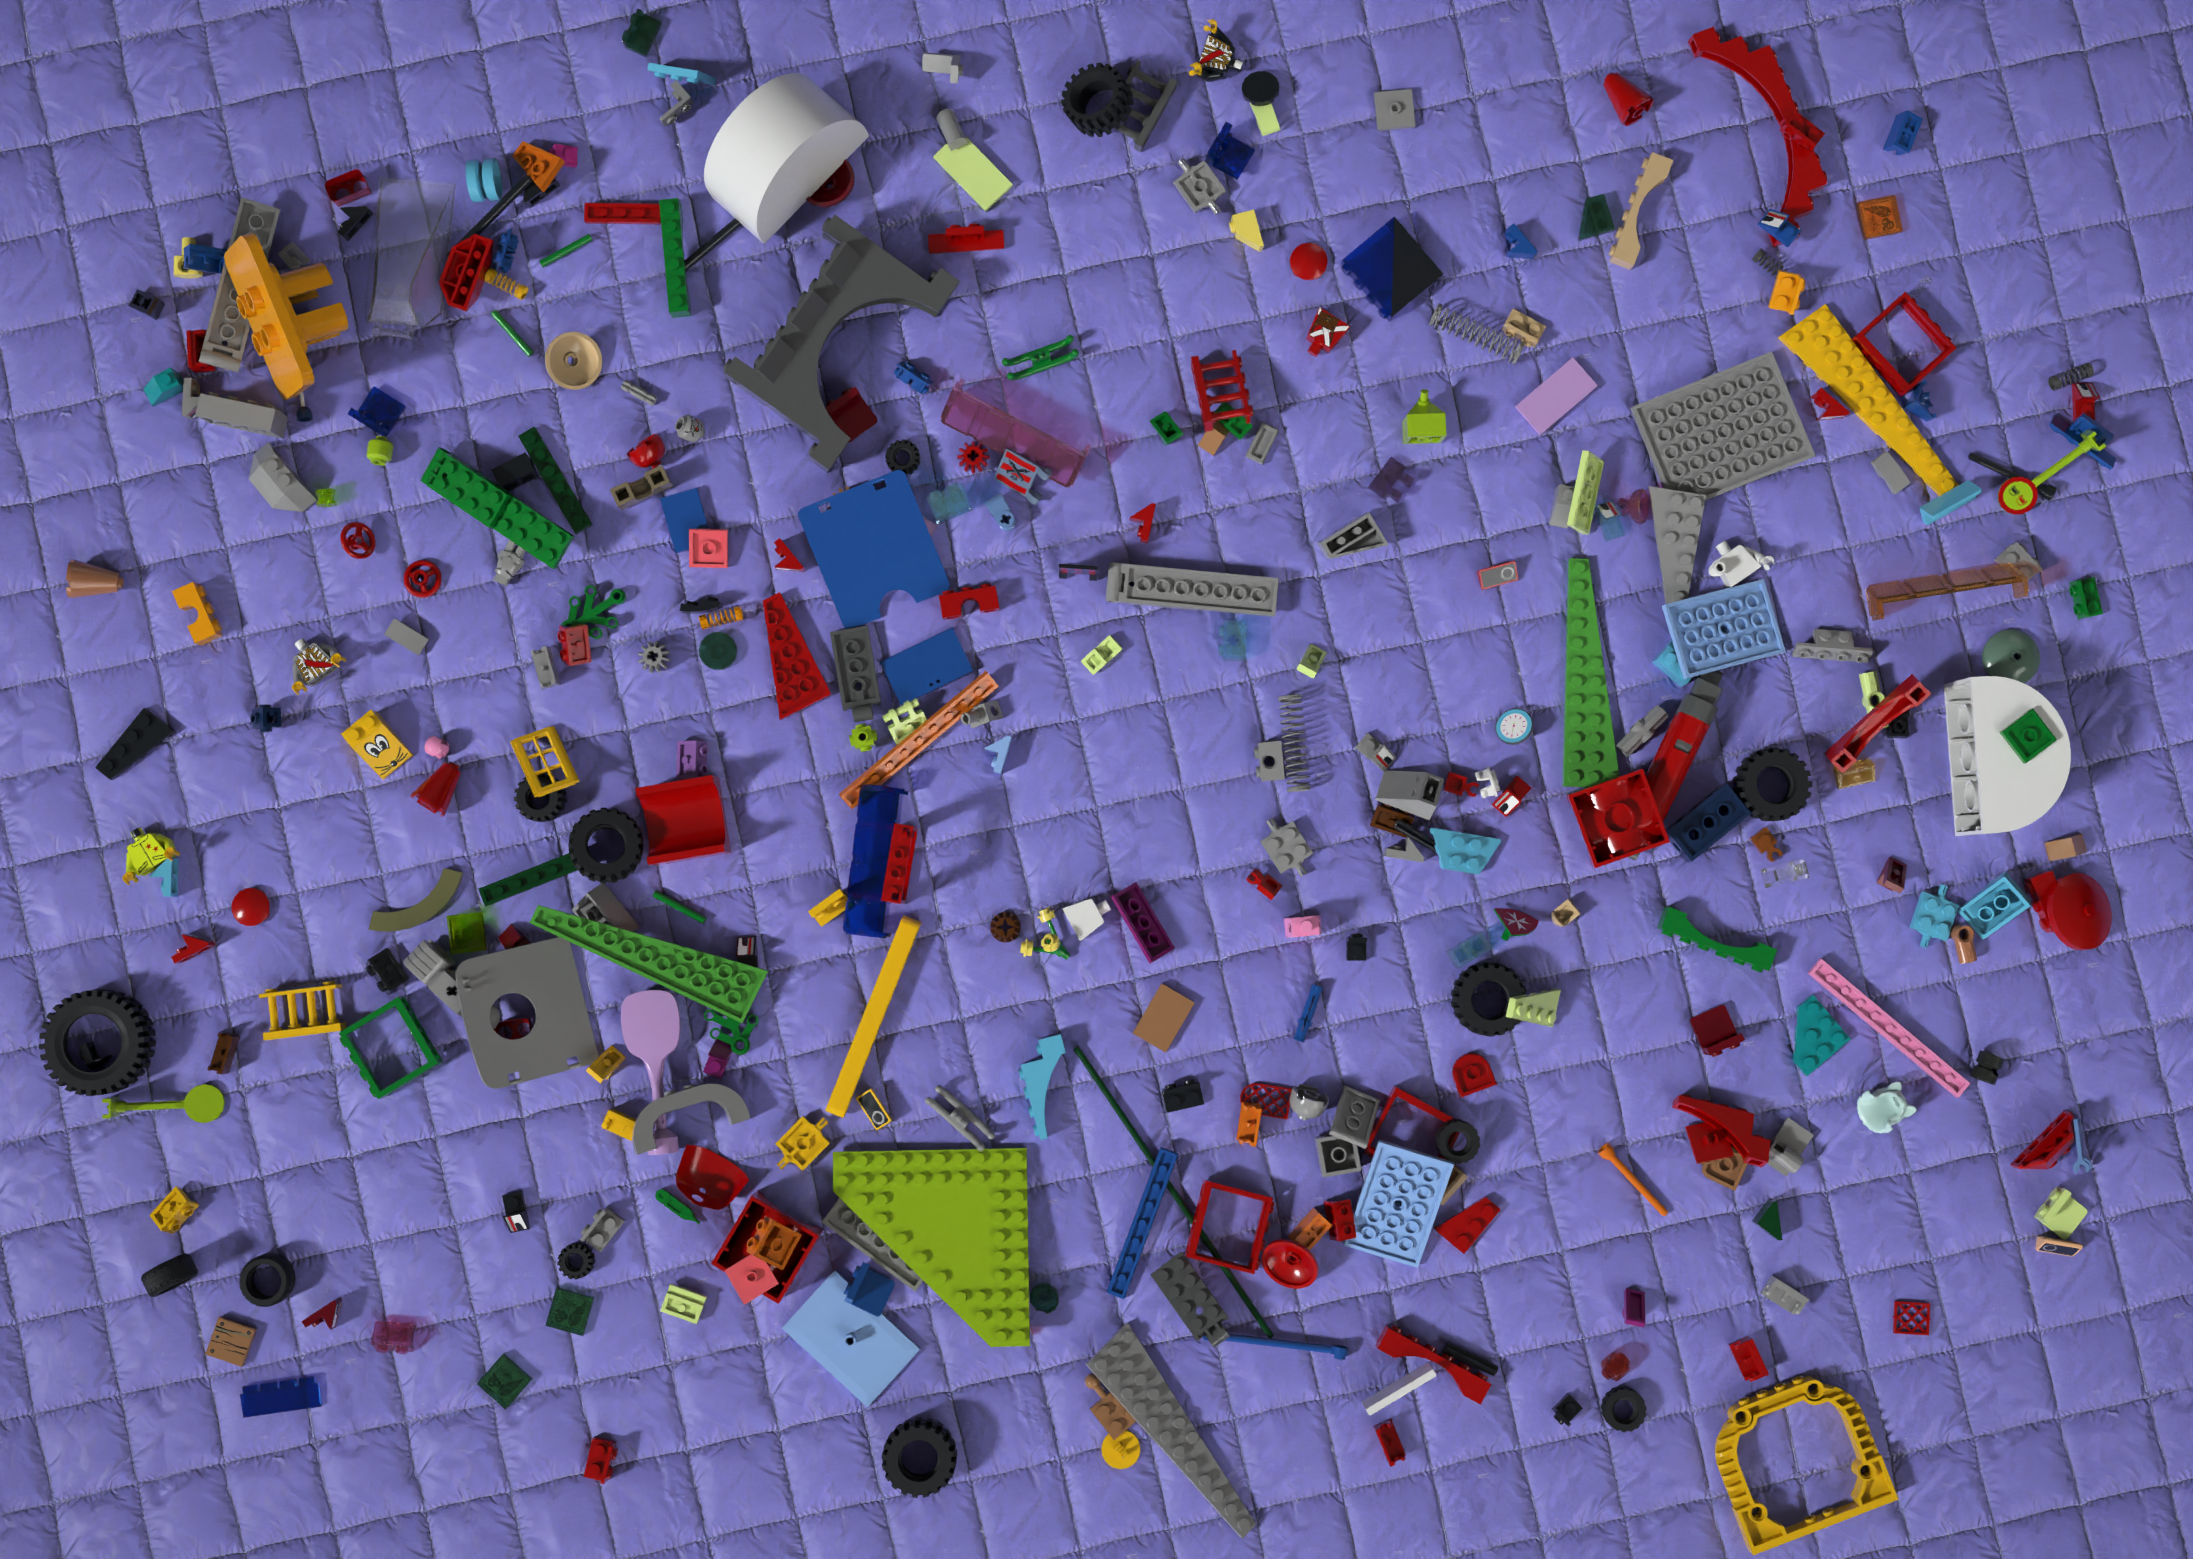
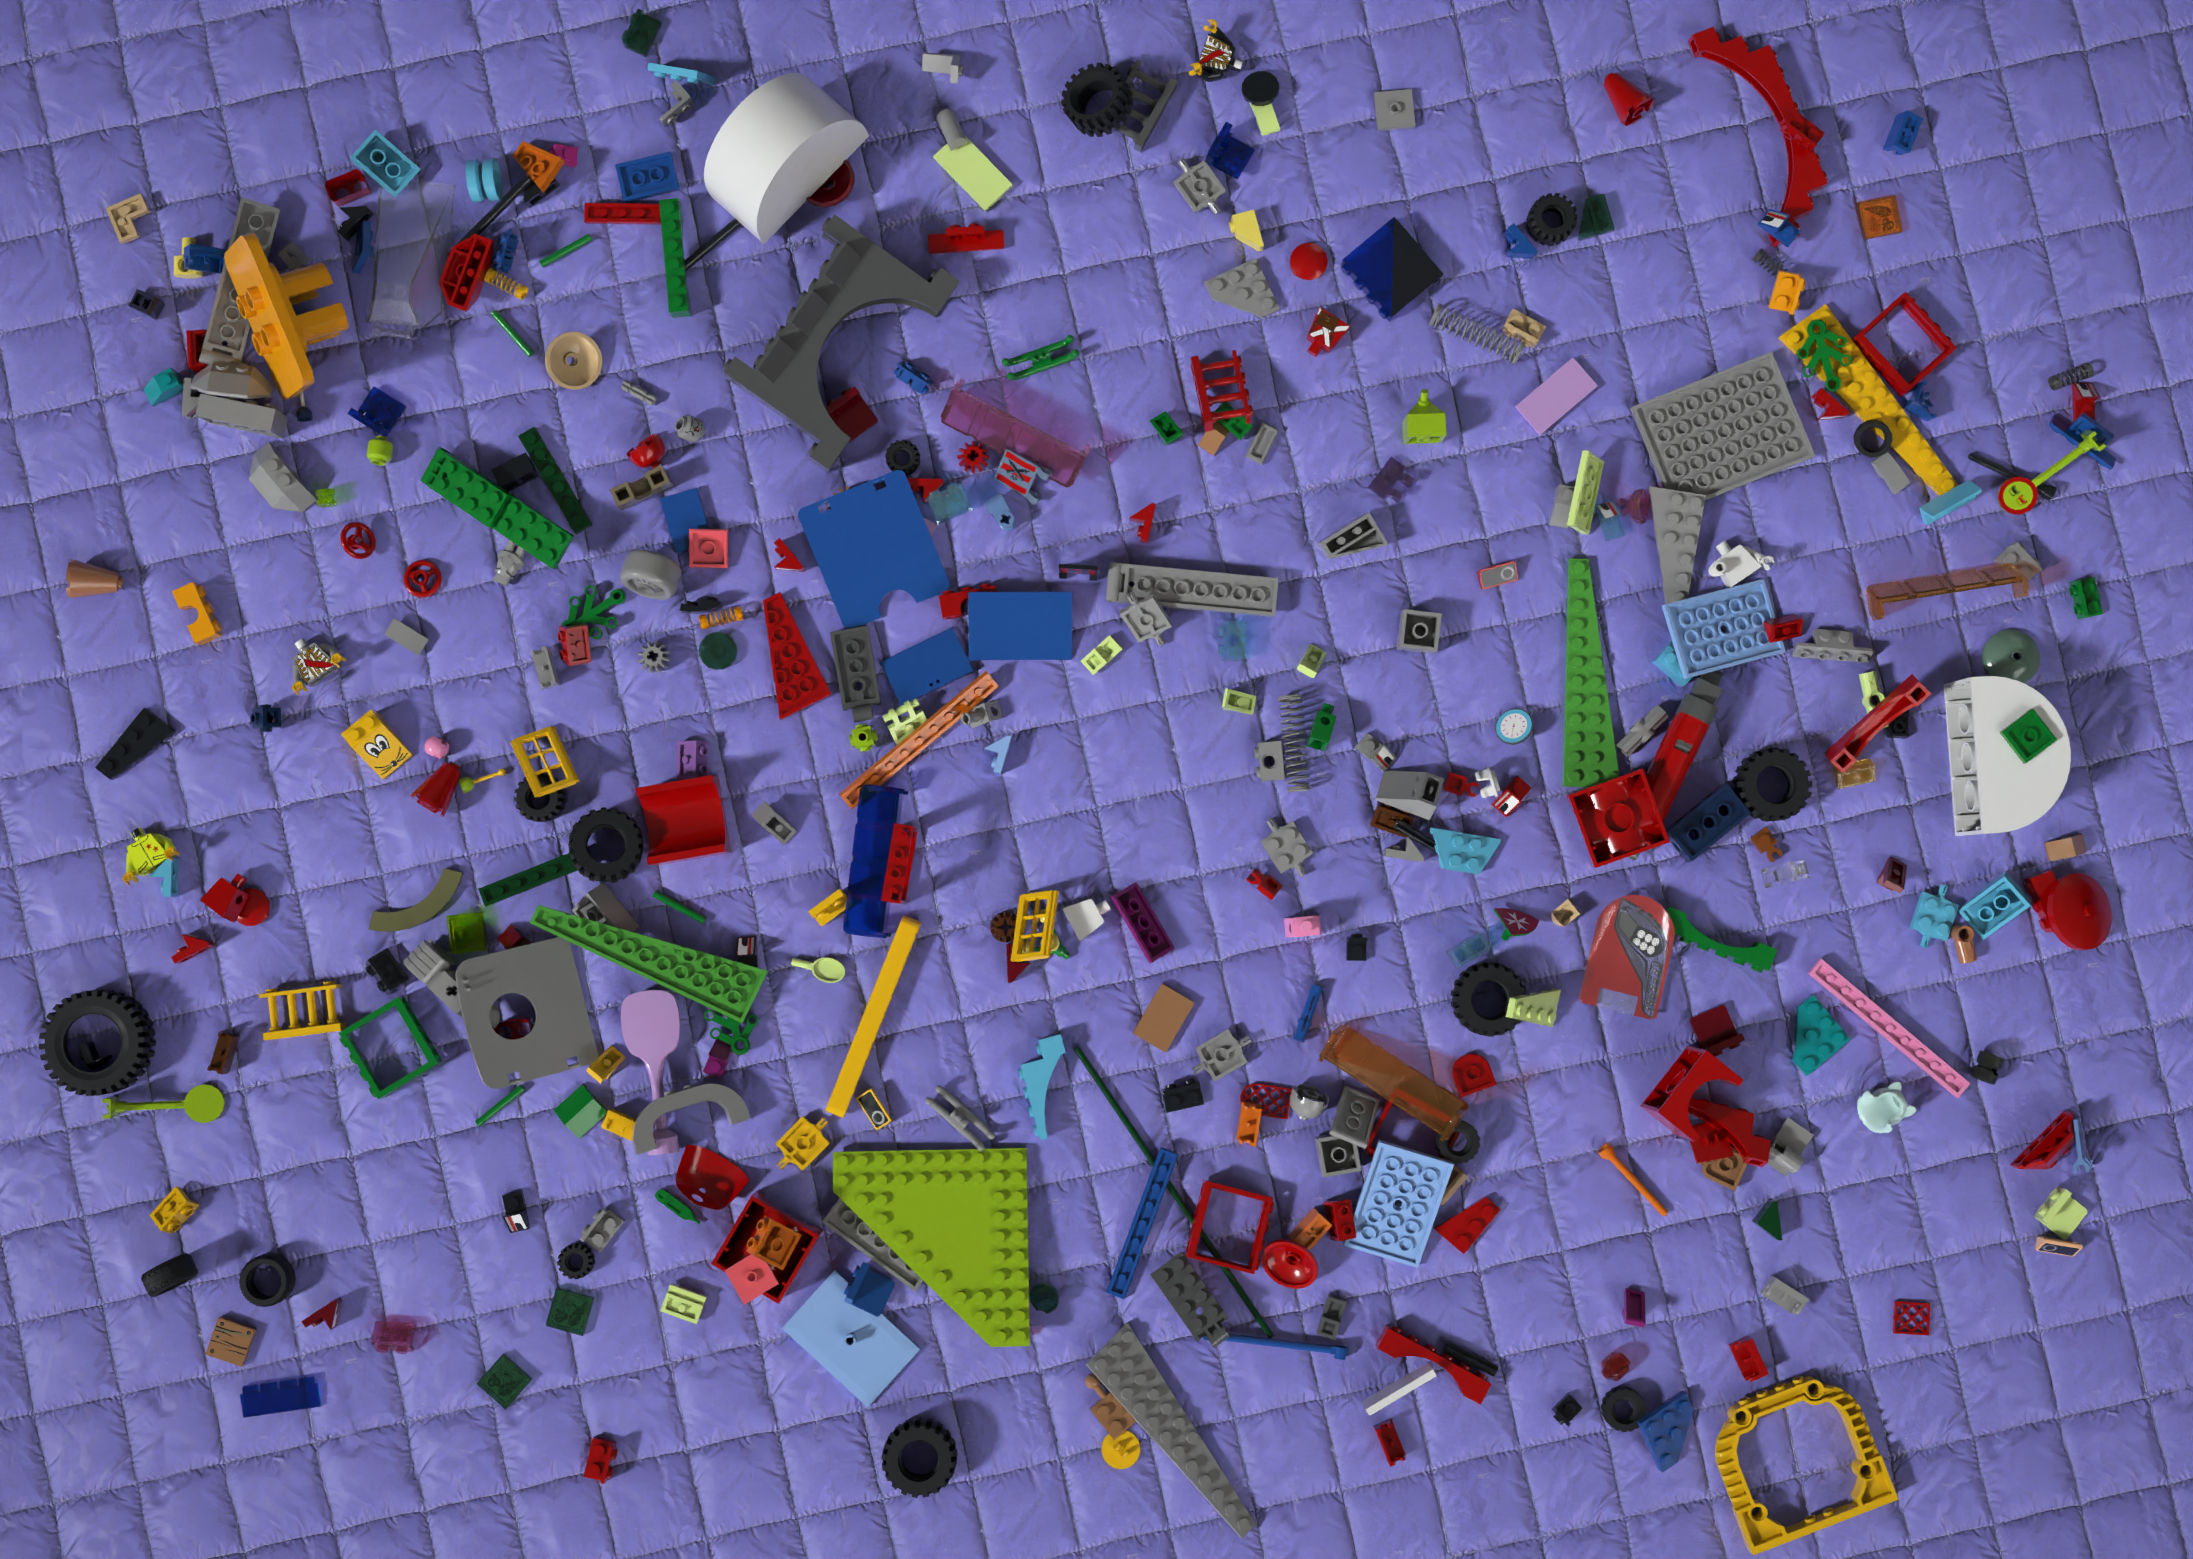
tan arch [1608,152,1673,270] -> none
none -> tan plate [105,193,151,244]
none -> light grey wedge [191,361,274,399]
none -> red torso [200,873,249,923]
none -> medium azure slope [350,129,421,198]
none -> blue wing [352,220,373,274]
none -> hinge [459,768,506,793]
none -> green bar [475,1084,526,1127]
none -> green slope [554,1084,608,1139]
none -> blue plate [615,151,680,203]
none -> light grey wheel [620,549,682,600]
none -> light grey slope [752,801,797,845]
none -> yellowish green piece [791,957,845,983]
none -> red slope [907,478,944,504]
none -> blue piece [968,592,1072,660]
none -> dark red slope [1006,944,1031,983]
none -> yellow piece [1011,890,1059,962]
none -> light grey plate [1120,592,1172,646]
none -> light grey plate [1191,1029,1251,1082]
none -> light grey plate [1204,258,1280,318]
none -> yellowish green slope [1222,688,1256,715]
none -> green torso [1305,703,1336,752]
none -> dark grey slope [1316,1294,1347,1340]
none -> clear orange piece [1319,1025,1469,1142]
none -> light grey brick [1396,609,1442,654]
none -> black tyre [1526,193,1578,246]
none -> clear windscreen [1577,895,1675,1020]
none -> blue plate [1637,1391,1694,1473]
none -> red piece [1640,1046,1744,1142]
none -> red slope [1764,614,1803,643]
none -> green plant [1796,319,1852,392]
none -> black tyre [1854,419,1893,457]

